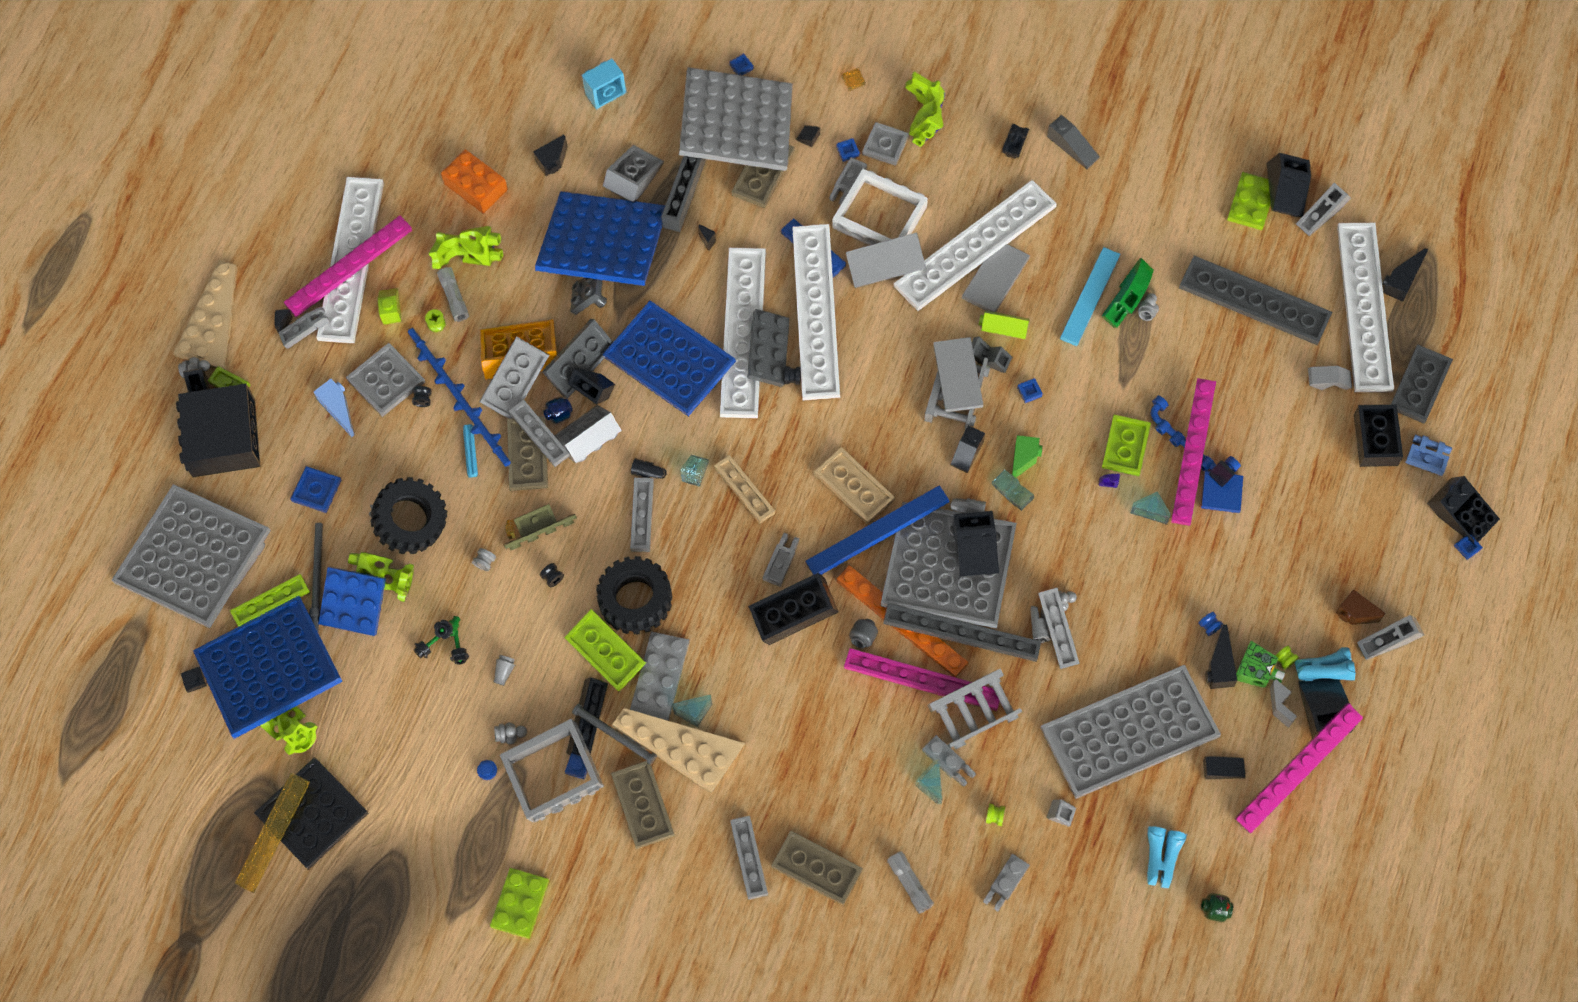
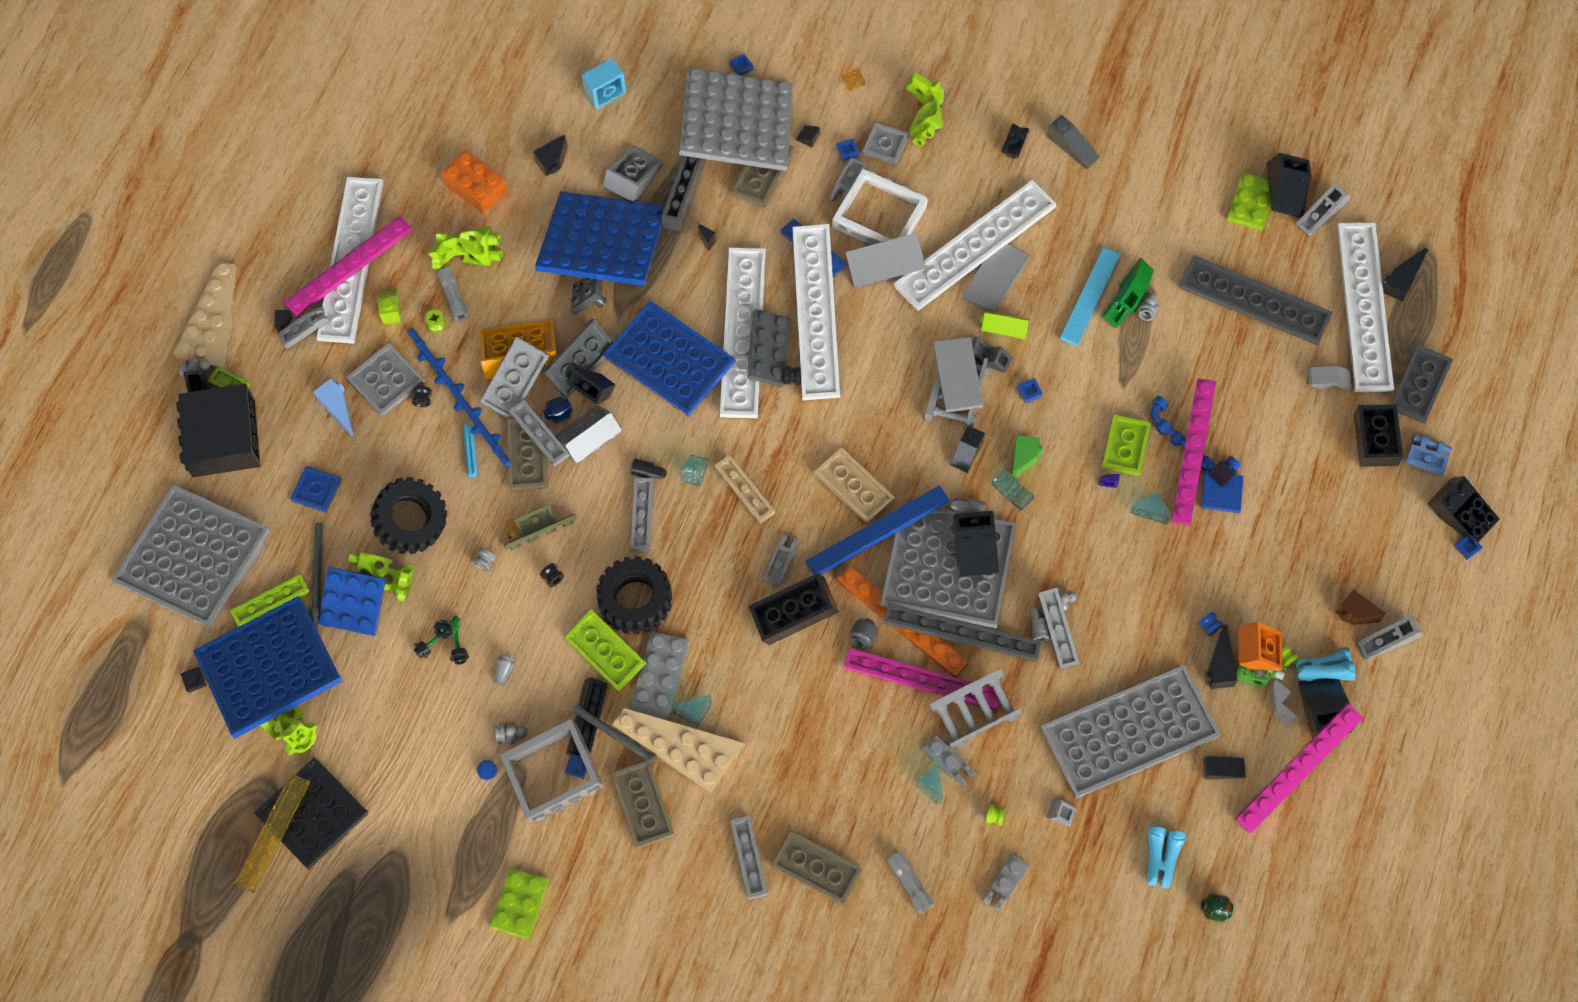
none -> orange slope [1237,622,1283,671]

